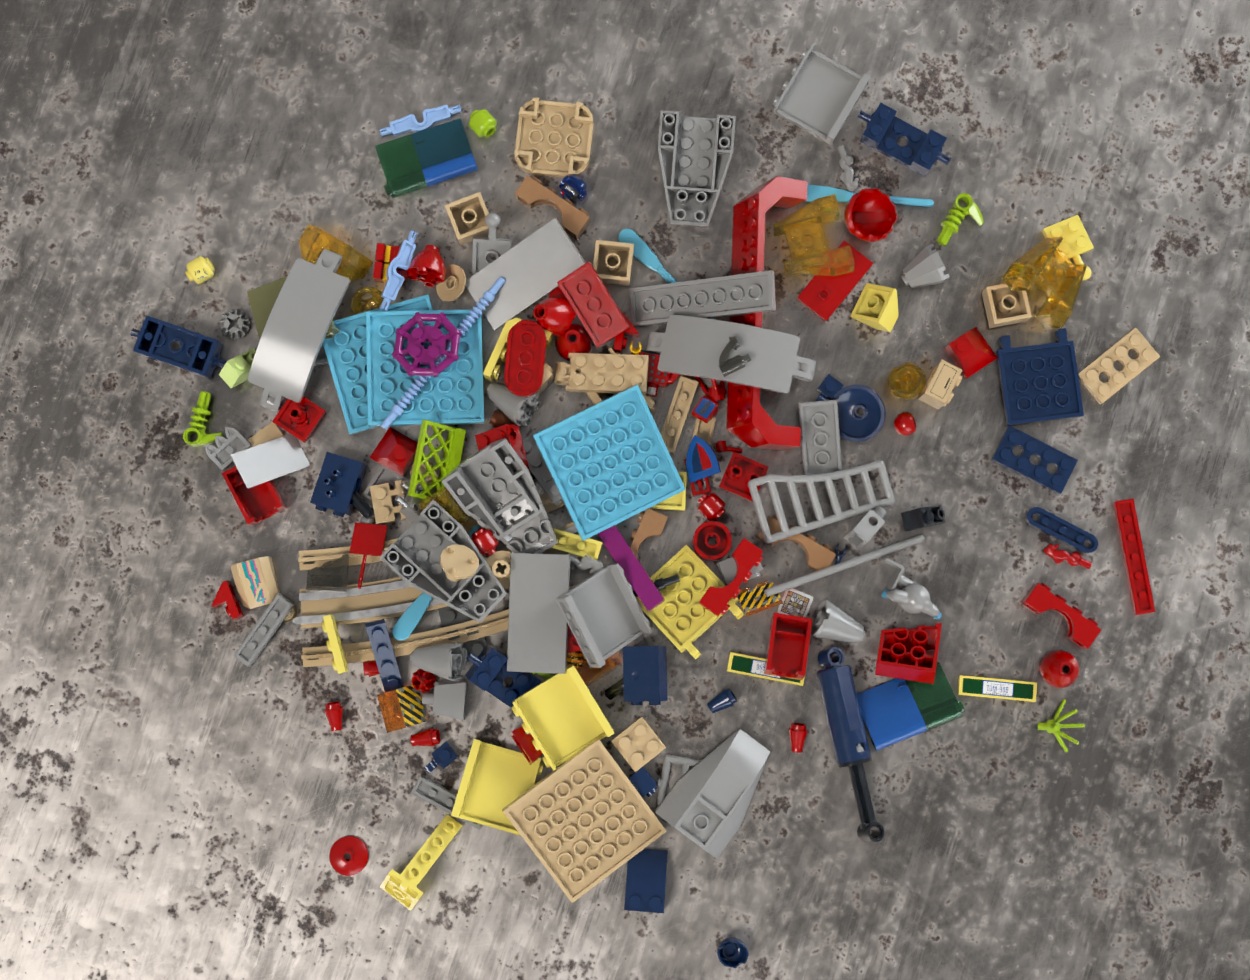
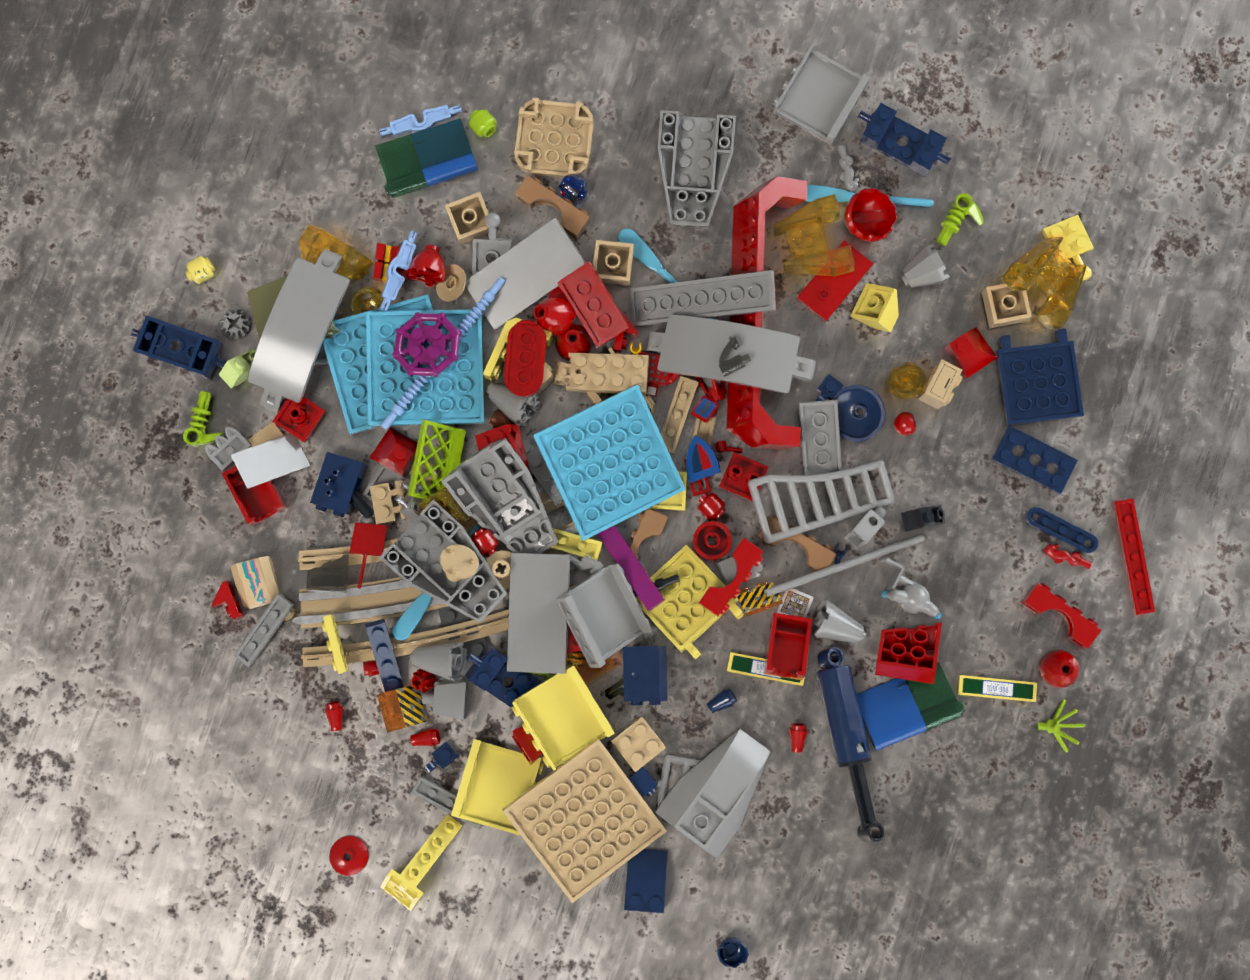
tan plate [1078,328,1160,405] -> none

